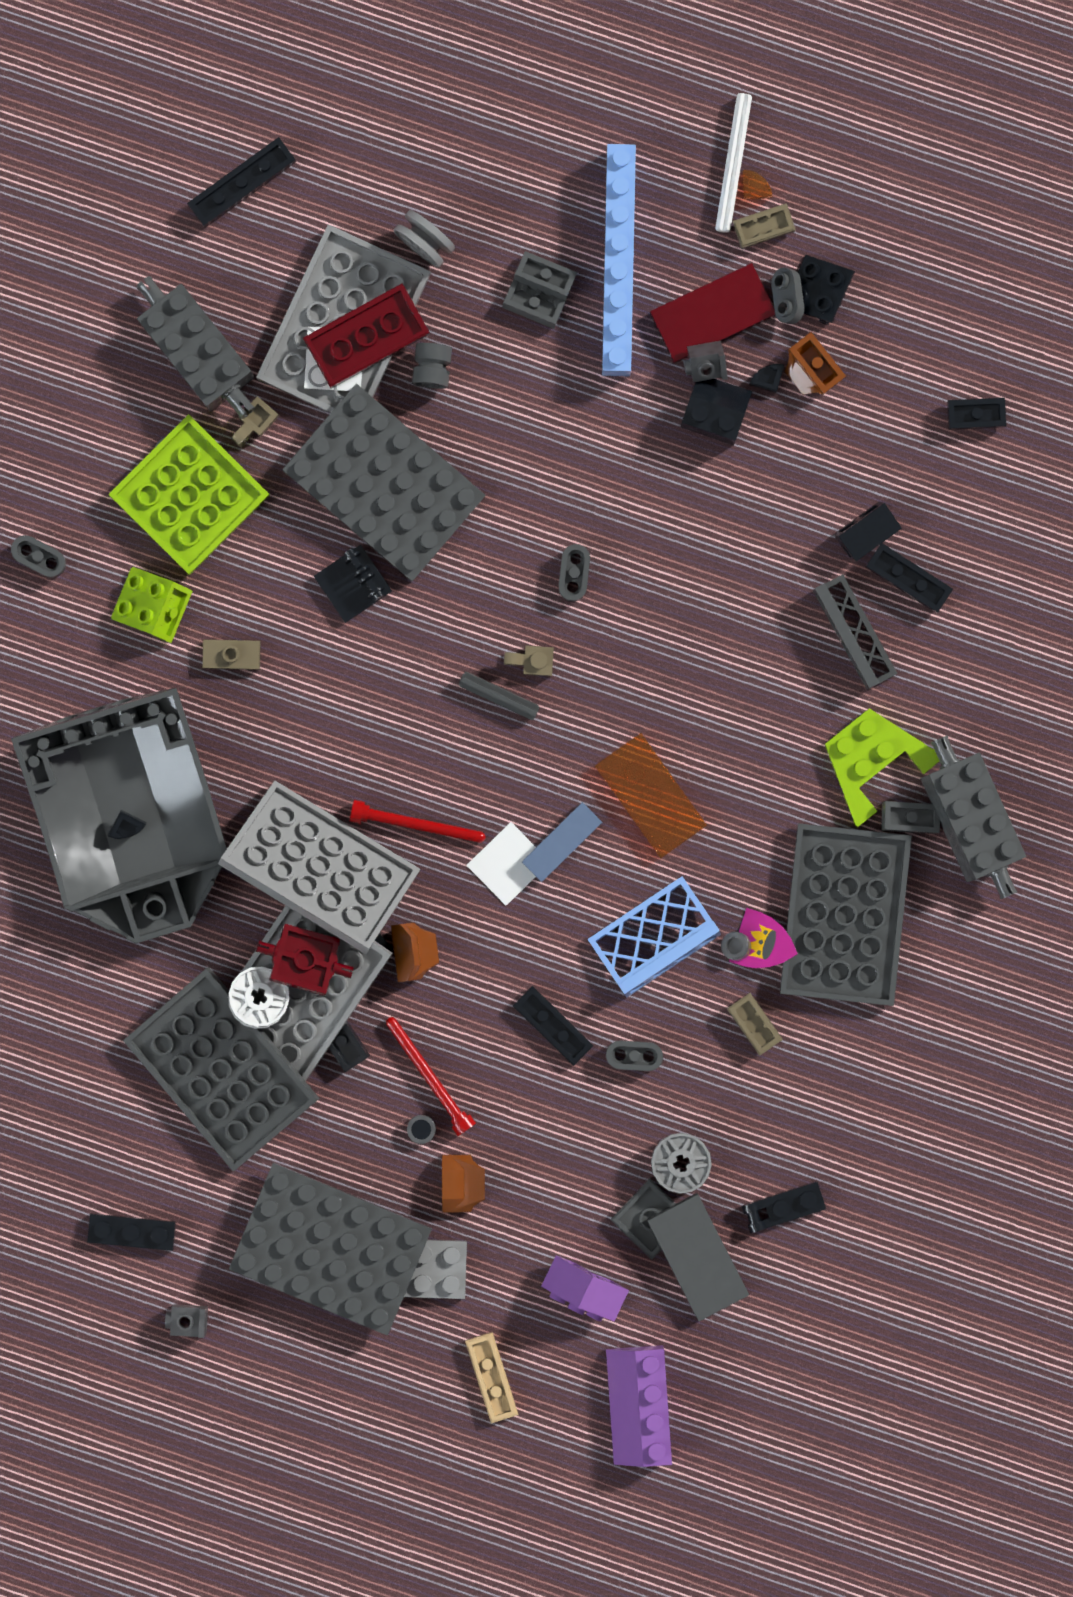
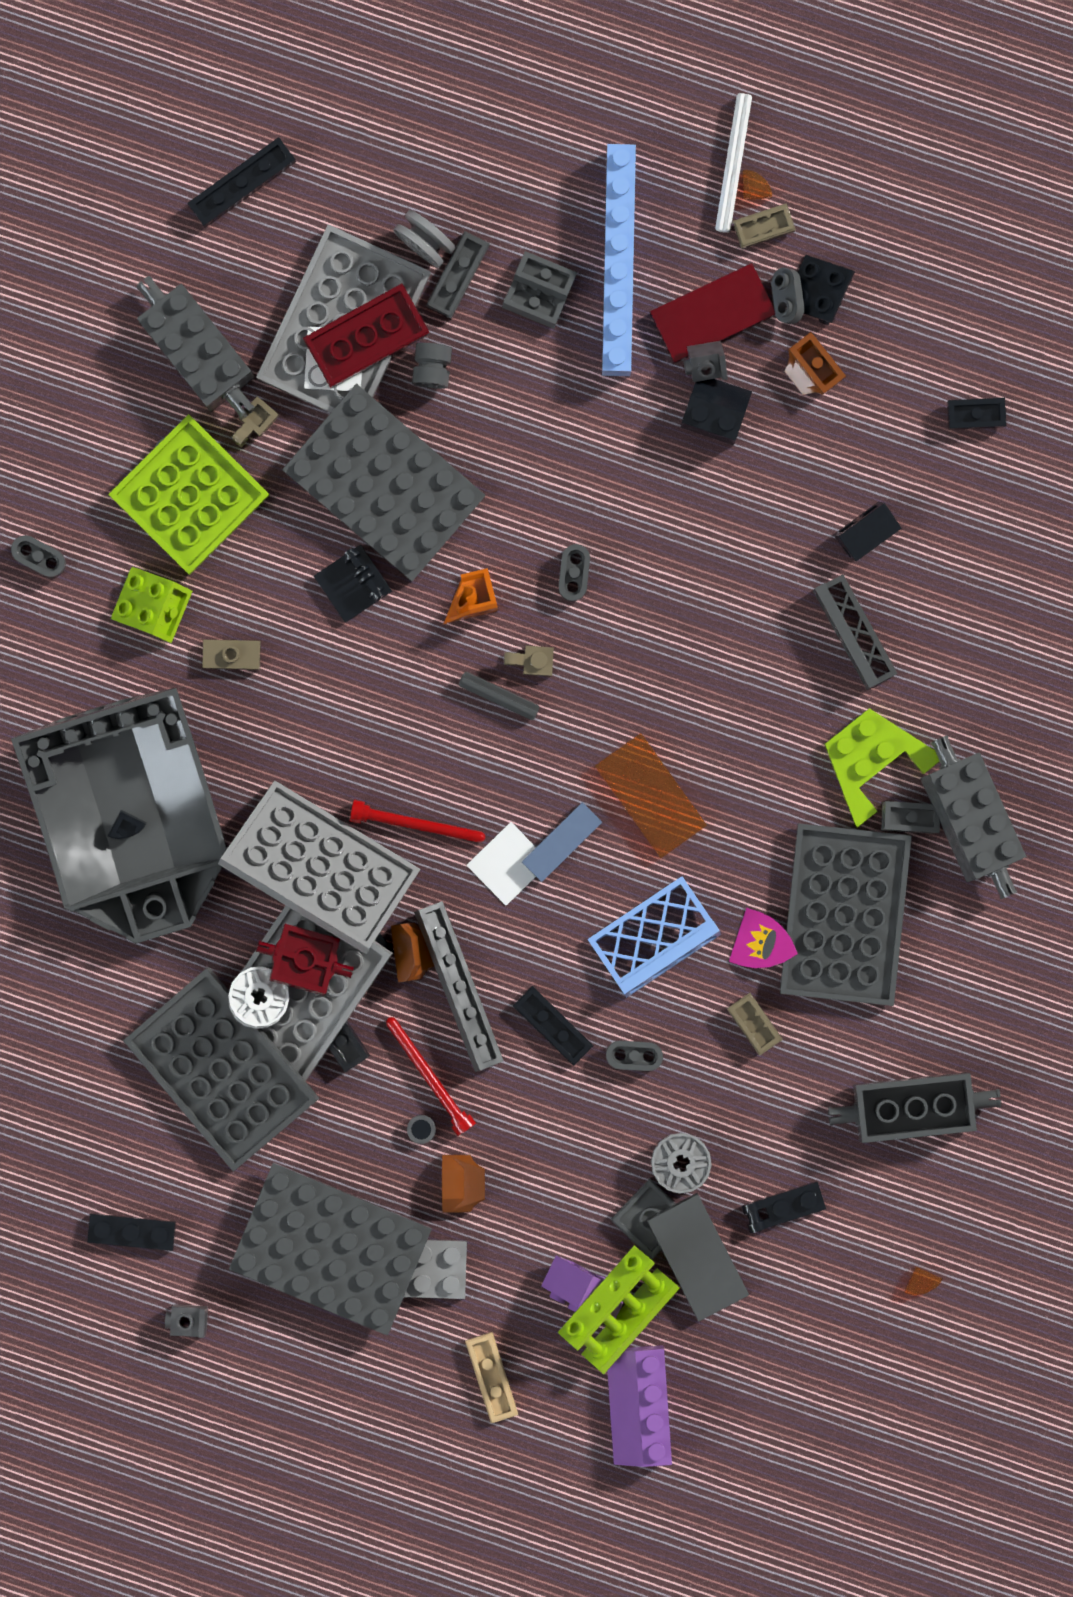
flat silver tile [721,932,751,961] -> none
black tile [749,364,784,393] -> none
black plate [865,543,953,614] -> none
none -> plate [414,901,504,1072]
none -> dark grey tile [426,231,490,320]
none -> orange slope [443,568,498,624]
none -> lime fence [557,1245,679,1375]
none -> dark grey brick [828,1072,1001,1143]
none -> clear orange tile [904,1266,942,1295]

